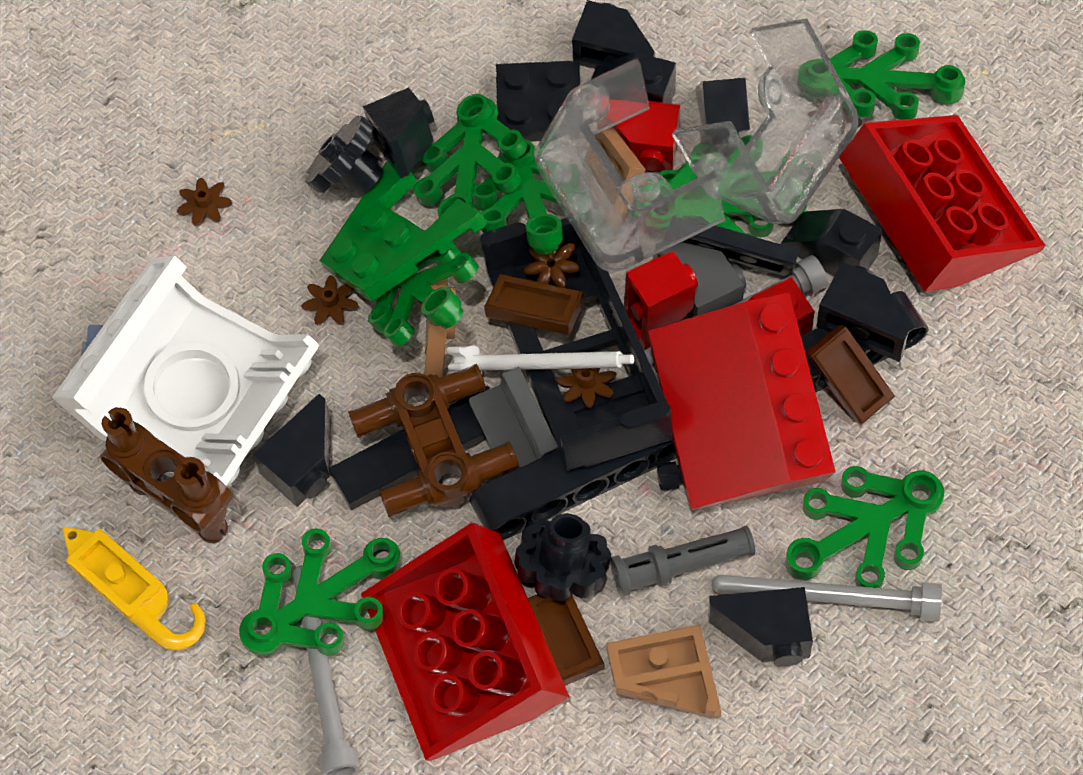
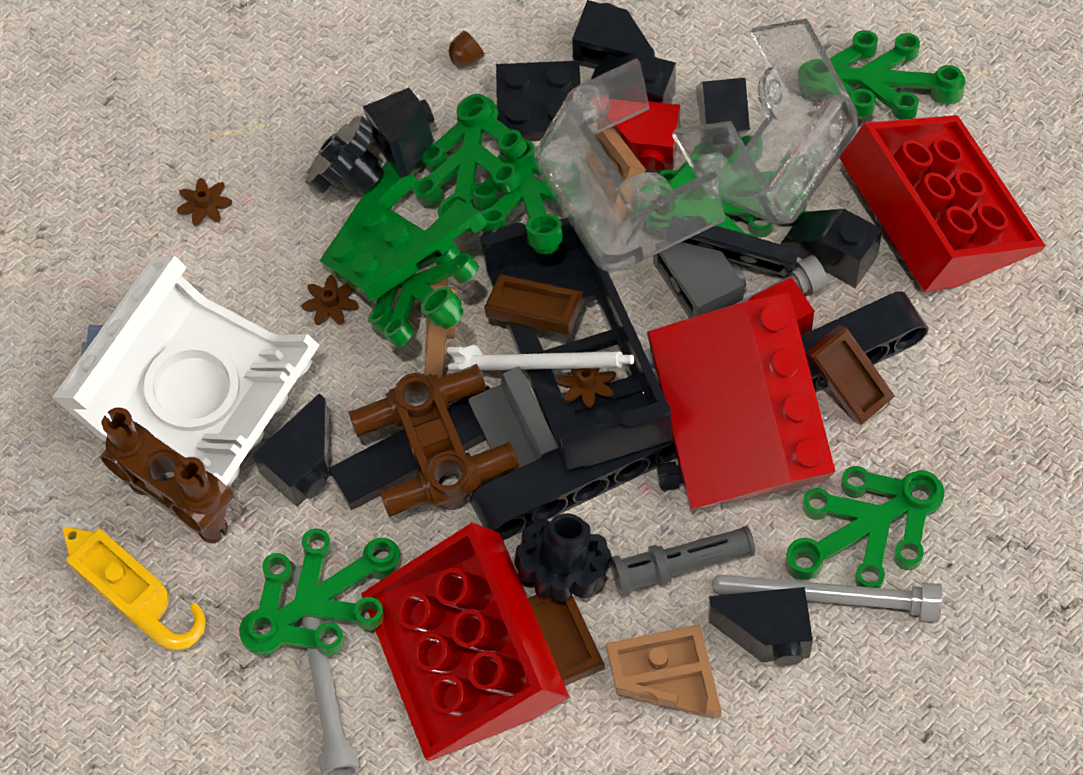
reddish brown plant [523,243,580,288] -> none
red slope [624,250,698,350] -> none
black slope [816,262,908,362] -> none
none -> reddish brown hinge [448,30,485,67]

